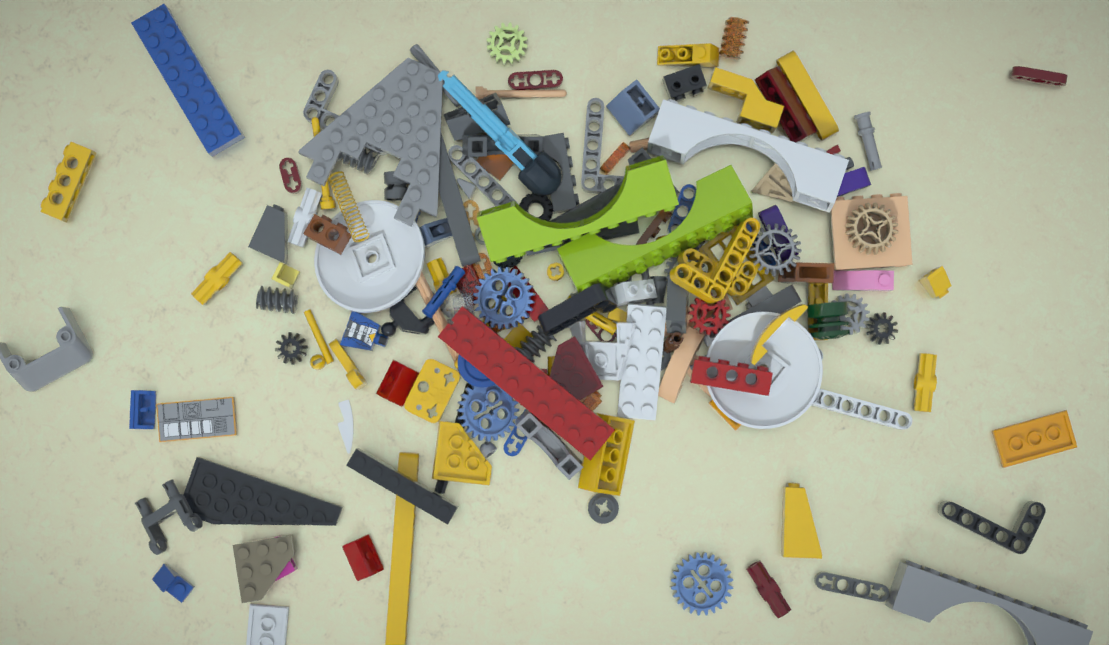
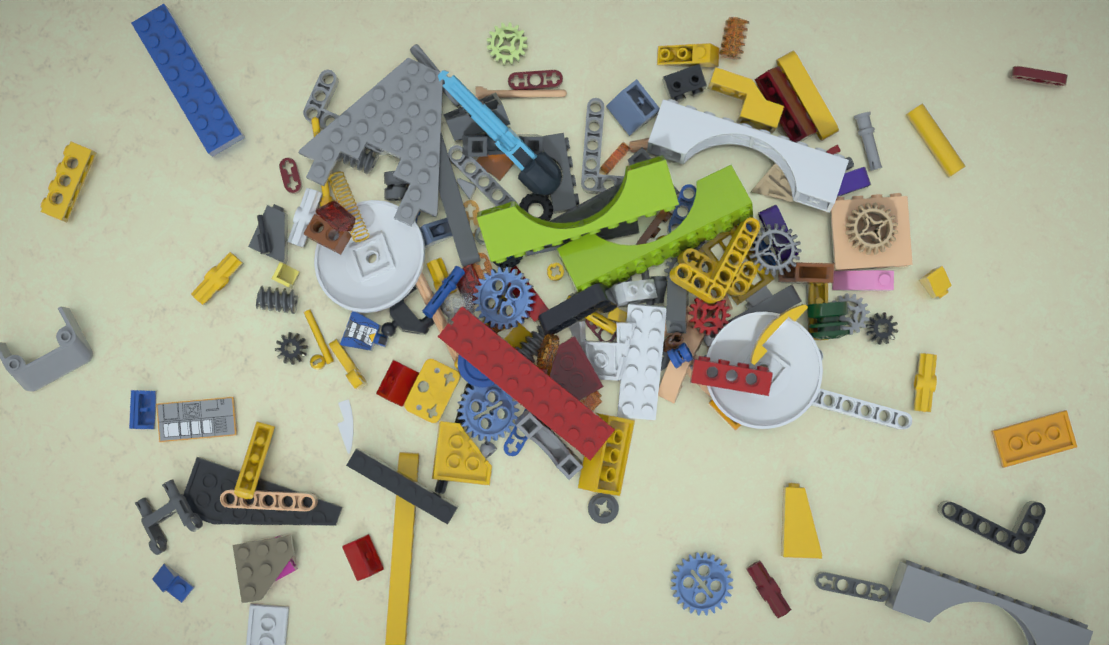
none -> light nougat beam [220,489,318,511]
none -> yellow brick [234,421,275,499]
none -> black axle [257,215,272,255]
none -> clear red slope [315,201,356,231]
none -> clear orange beam [536,334,560,370]
none -> blue wheel [667,342,694,369]
none -> yellow brick [906,103,965,177]

